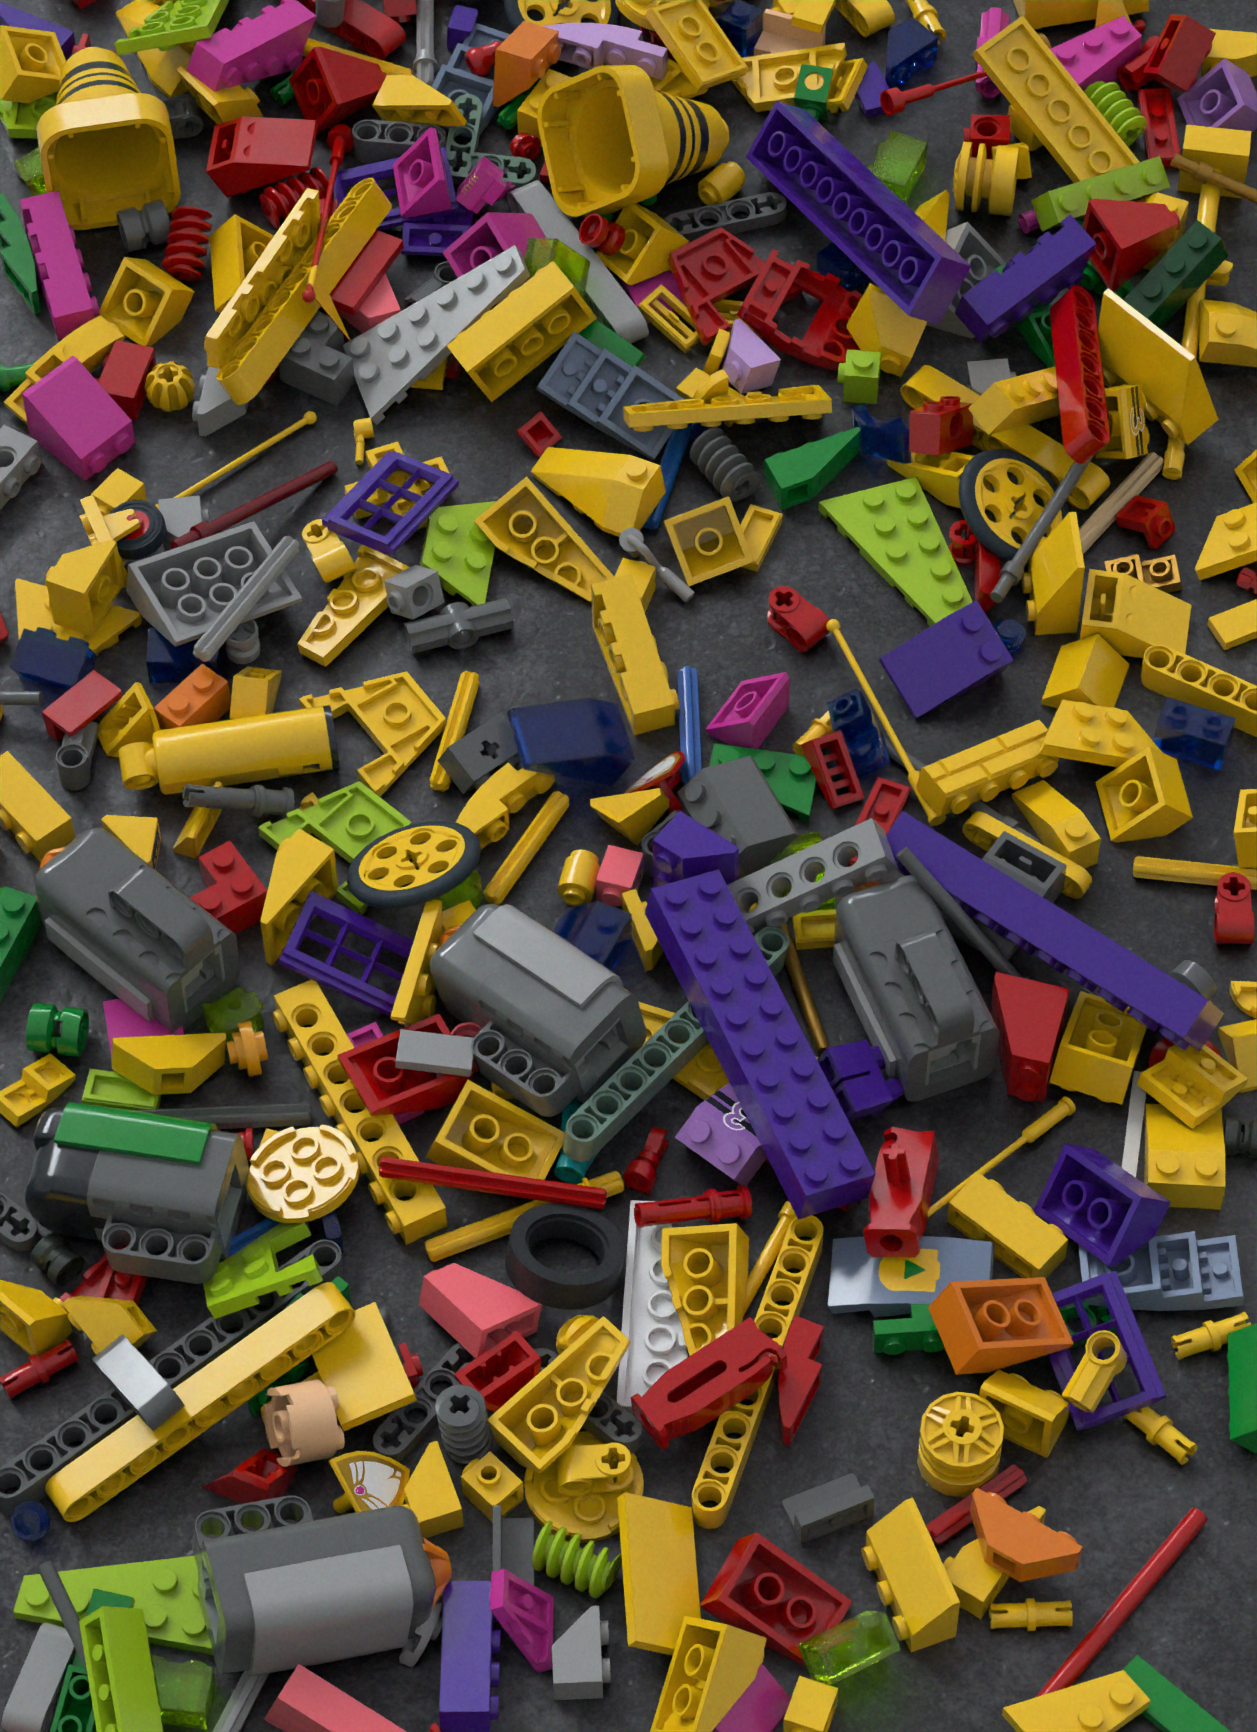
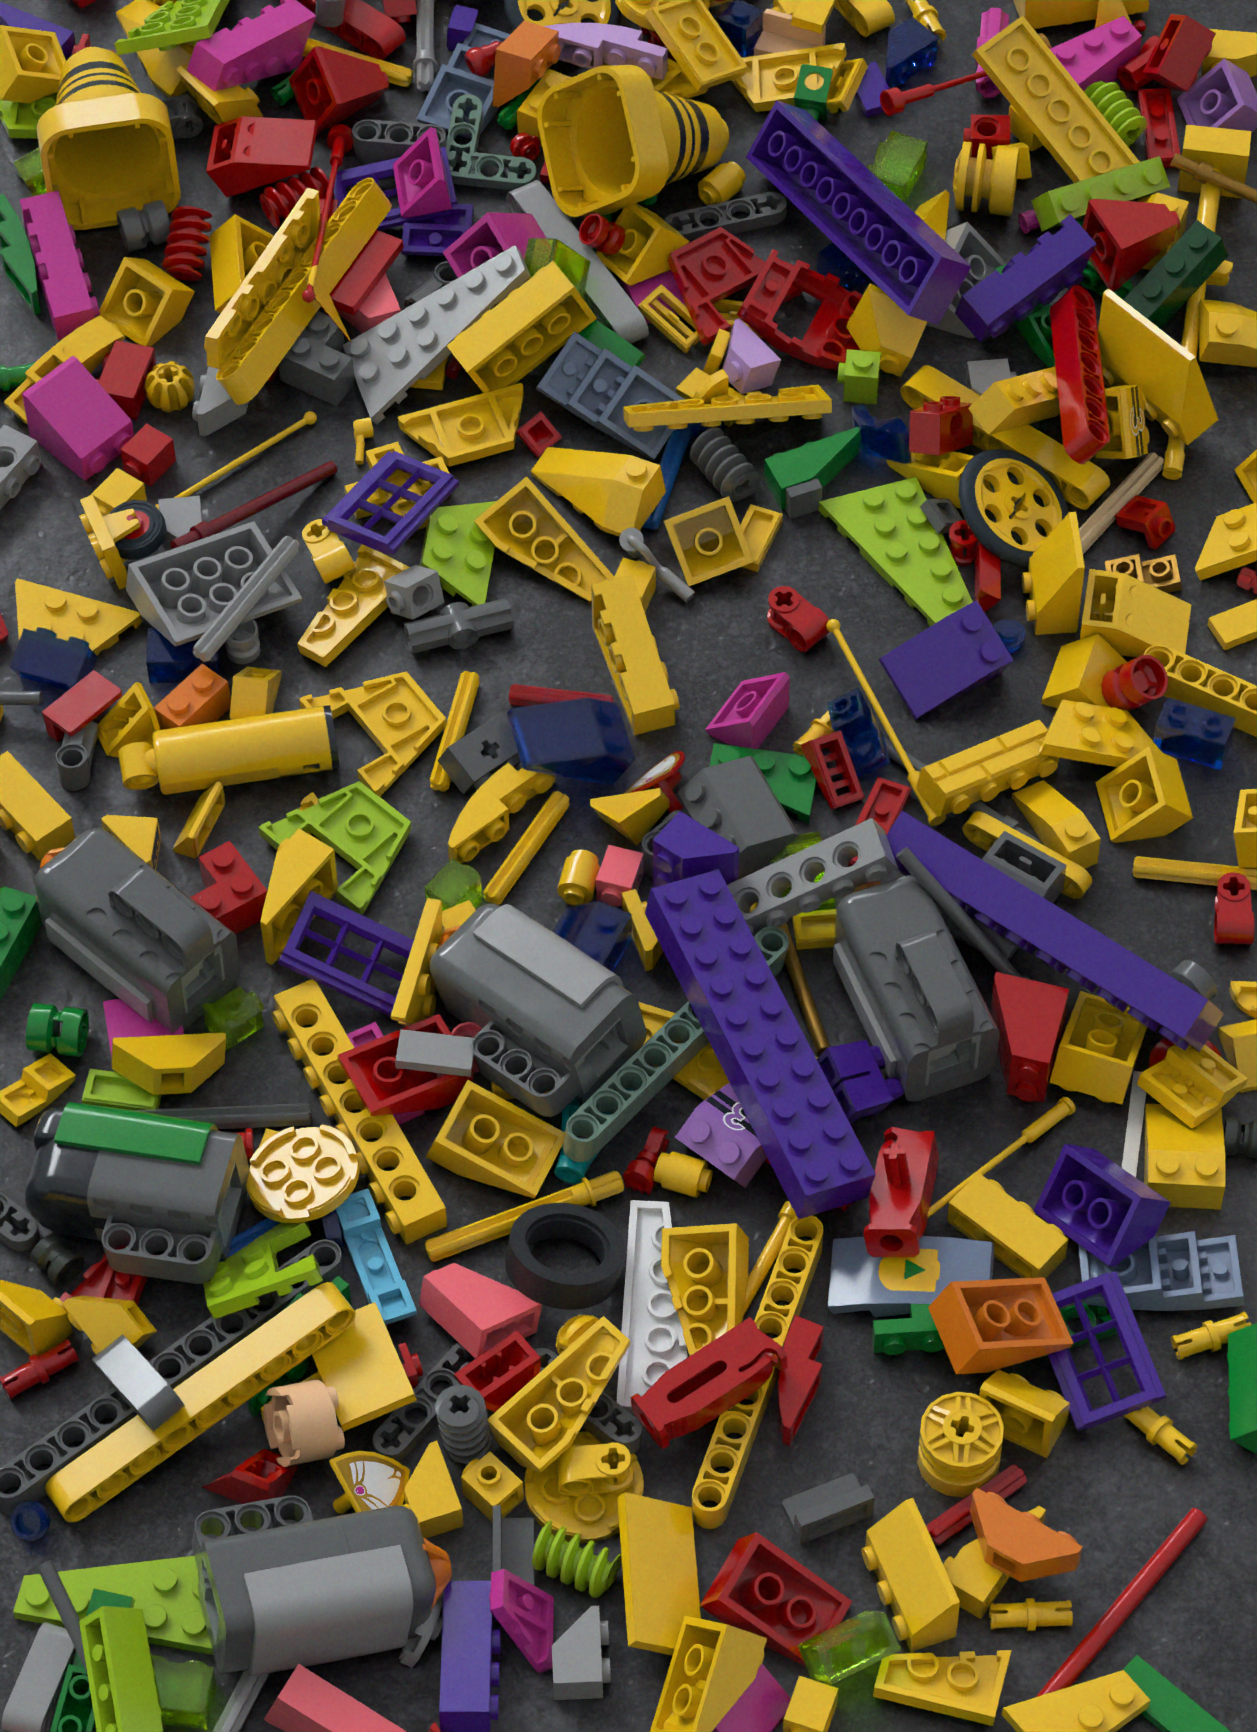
yellow slope [45,540,124,637] -> none
dark grey pin [183,784,295,819] -> none
light orange plate [226,1020,268,1077] -> none
wedge [347,821,481,909] -> none
yellow slope [372,74,467,126] -> none
red axle [379,1157,607,1209] -> none
dark pink piece [455,156,517,214] -> none
red pin [634,1185,752,1228] -> none
blue axle [677,666,703,786] -> none
dark grey bar [990,457,1093,603] -> none
yellow piece [1062,1330,1127,1413] -> none
none -> red brick [120,423,176,487]
none -> medium azure slope [335,1189,417,1325]
none -> yellow wing [398,383,524,467]
none -> red axle [508,684,614,716]
none -> yellow brick [654,1151,713,1198]
none -> dark grey tile [785,479,822,519]
none -> yellow wing [873,1650,1011,1726]
none -> dark grey tile [920,499,963,534]
none -> red wheel [1101,655,1168,712]

